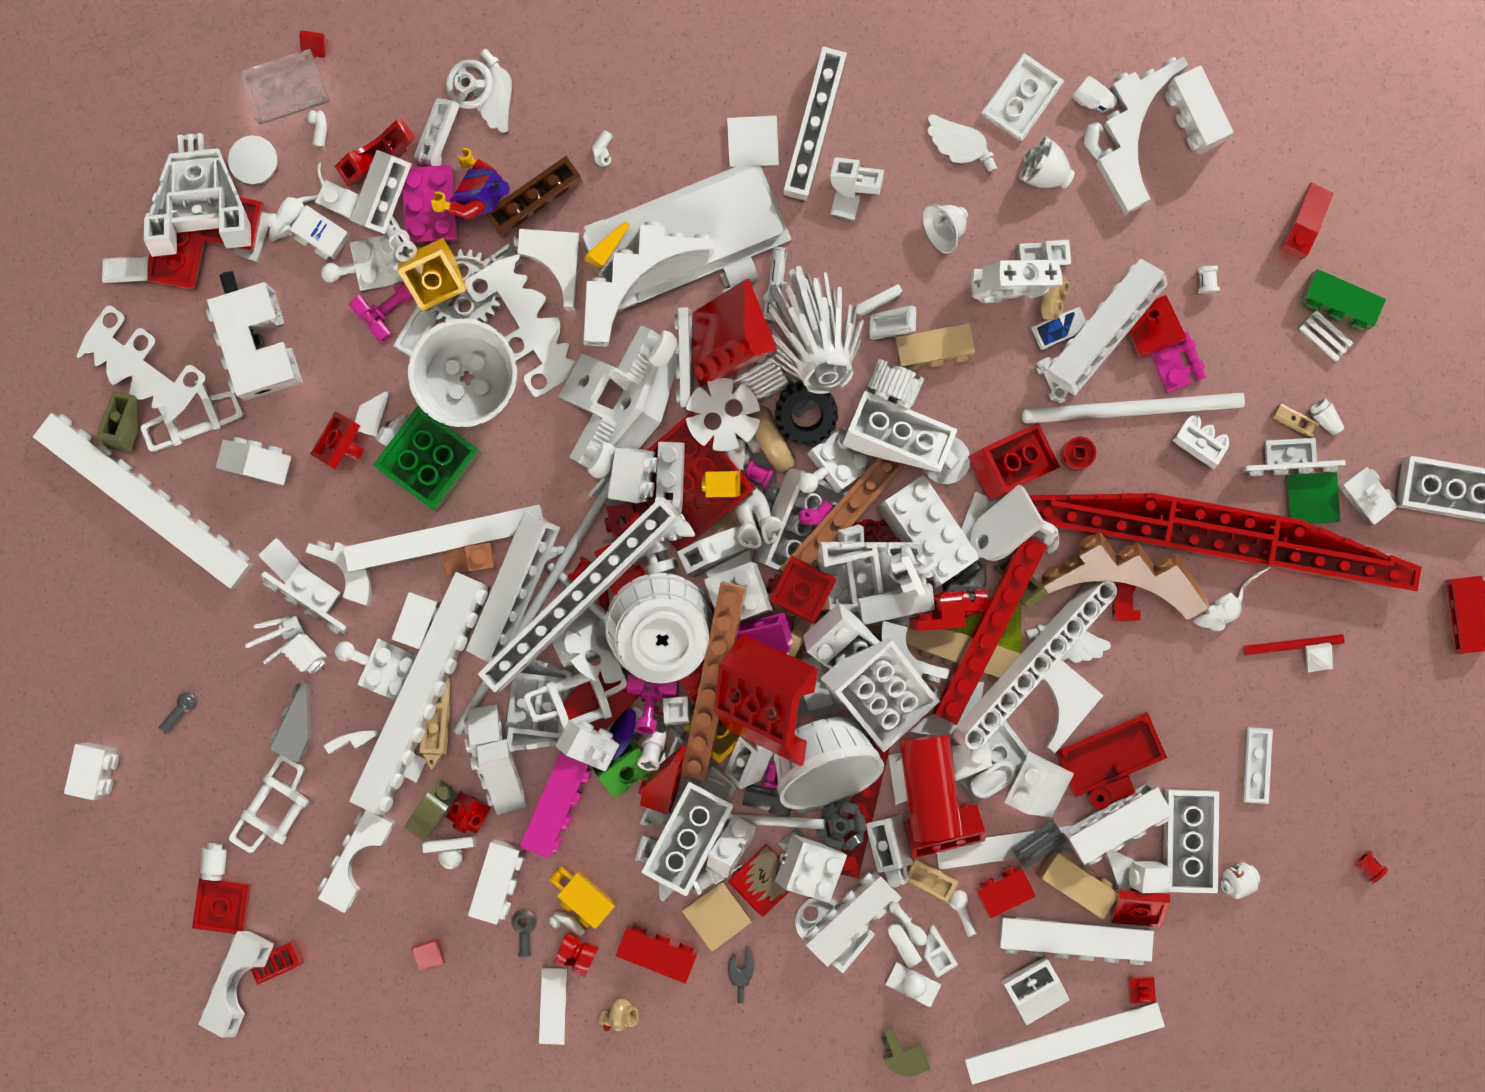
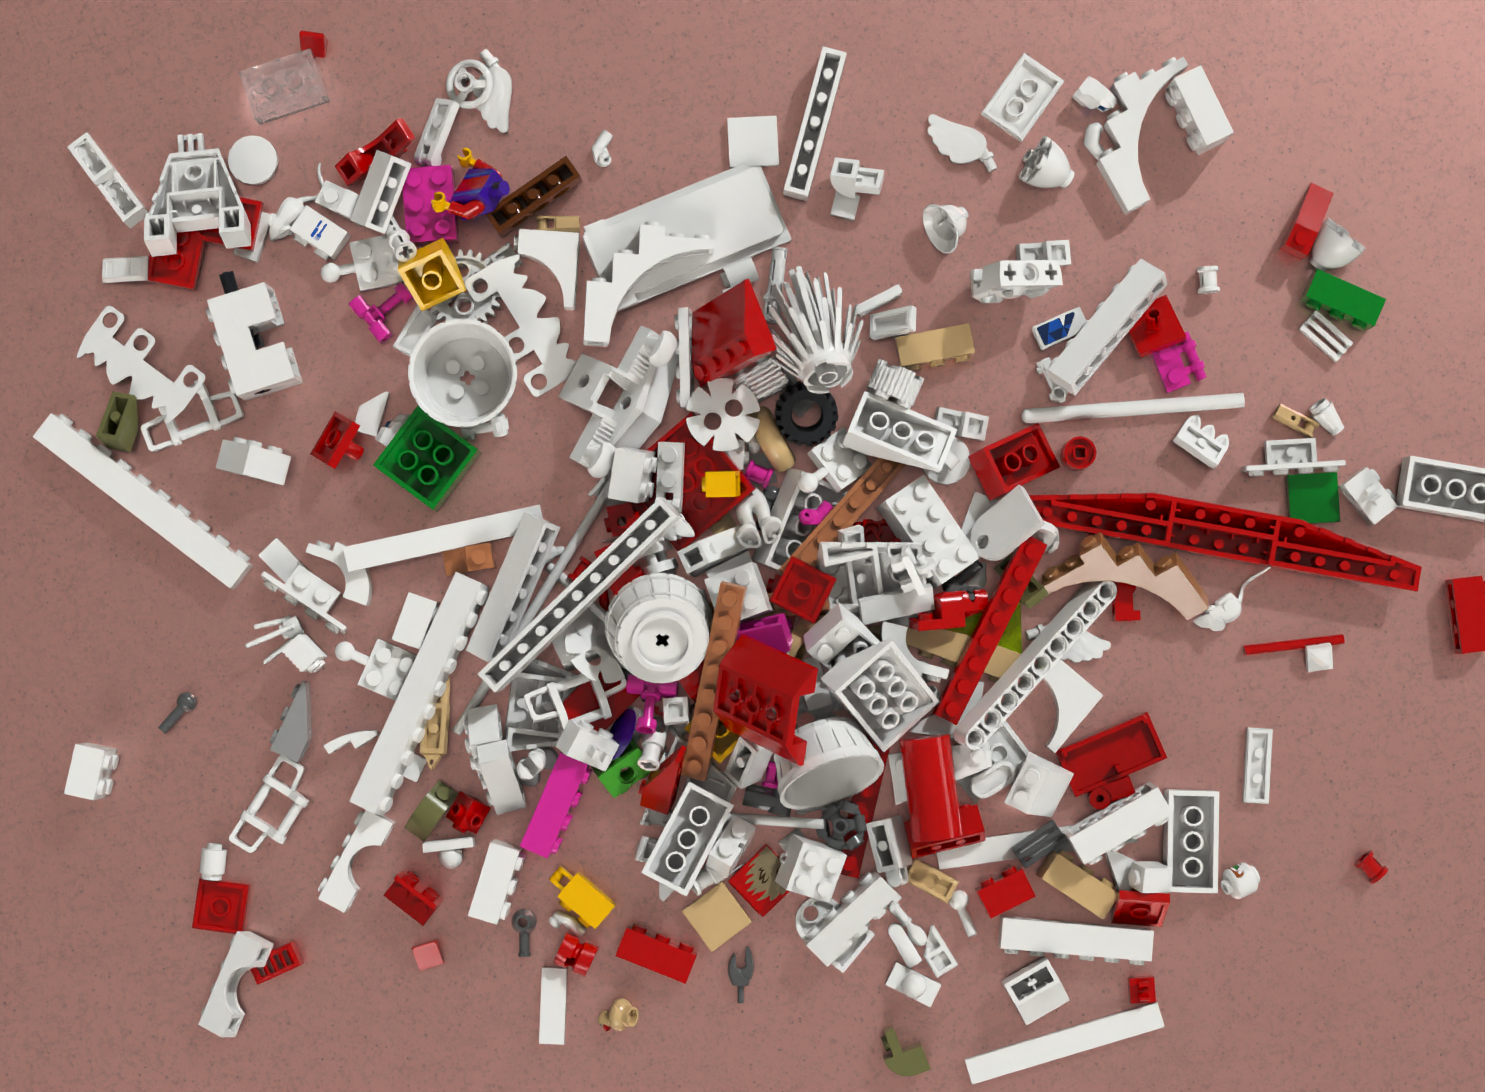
white arm [308,110,327,146] -> none
yellow slope [584,221,630,270] -> none
tan plate [1041,276,1070,320] -> none
none -> white slope [67,132,149,229]
none -> red bracket [383,871,442,926]
none -> white bar [461,413,510,441]
none -> white piece [516,747,558,787]
none -> tan bar [535,215,580,233]
none -> white slope [934,407,989,441]
none -> white piece [1309,217,1366,272]

